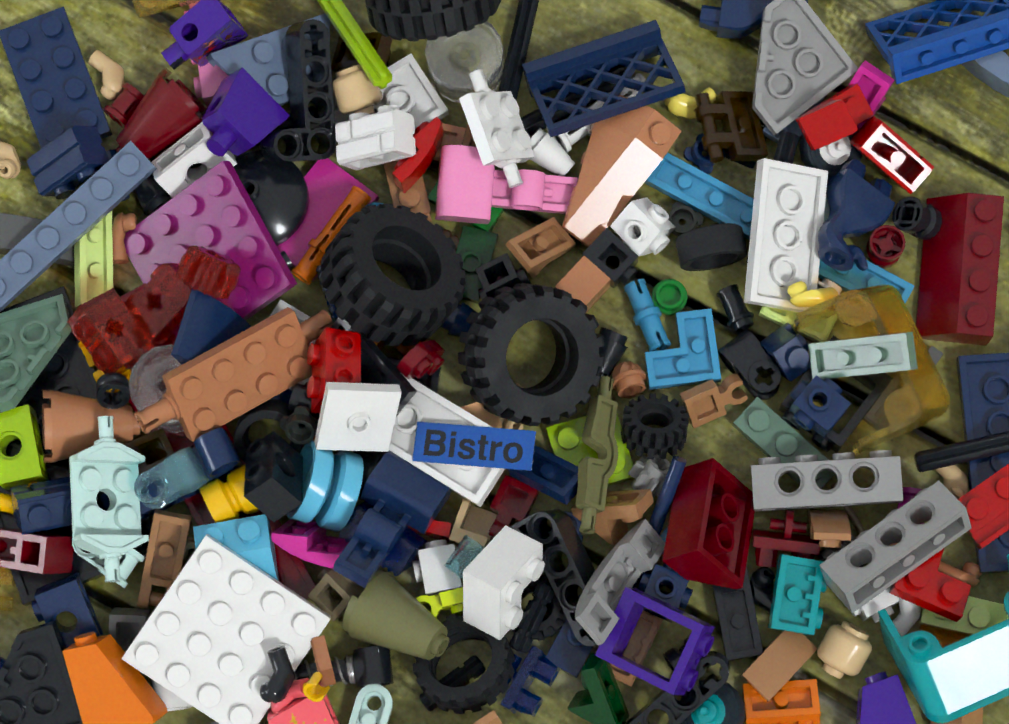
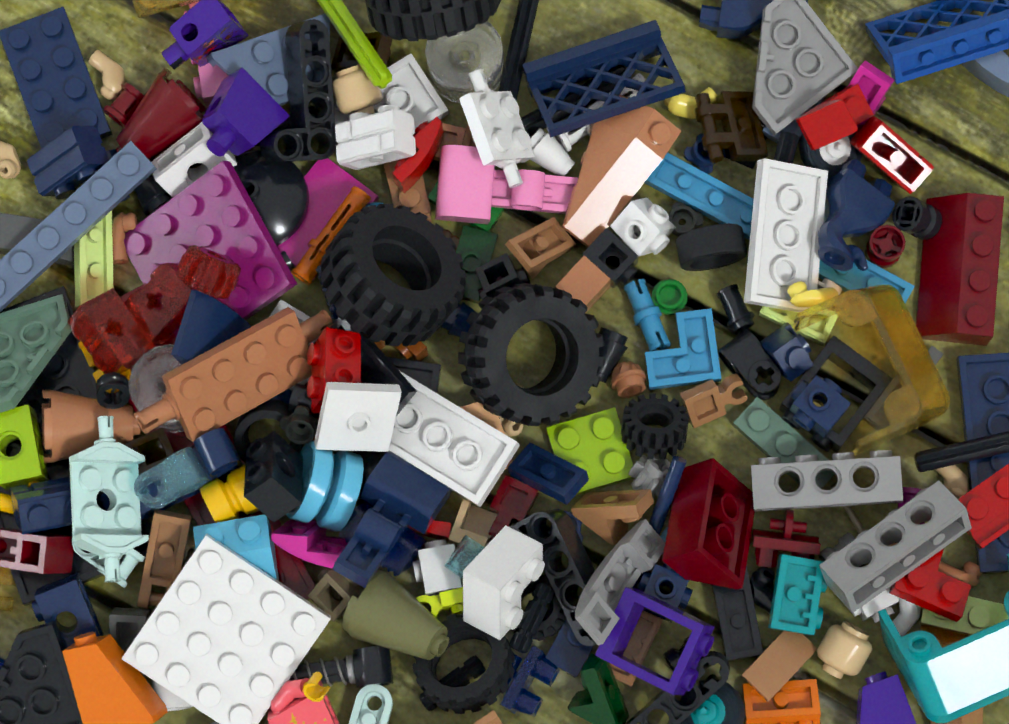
black arm [260,646,295,703] -> none
nougat tile [310,635,336,687] -> none
dark red plate [397,340,445,379] -> none
blue sticker [412,422,536,471] -> none
olive piece [576,376,618,534] -> none
medium nougat slope [807,509,851,548] -> none
plate [808,332,918,379] -> none

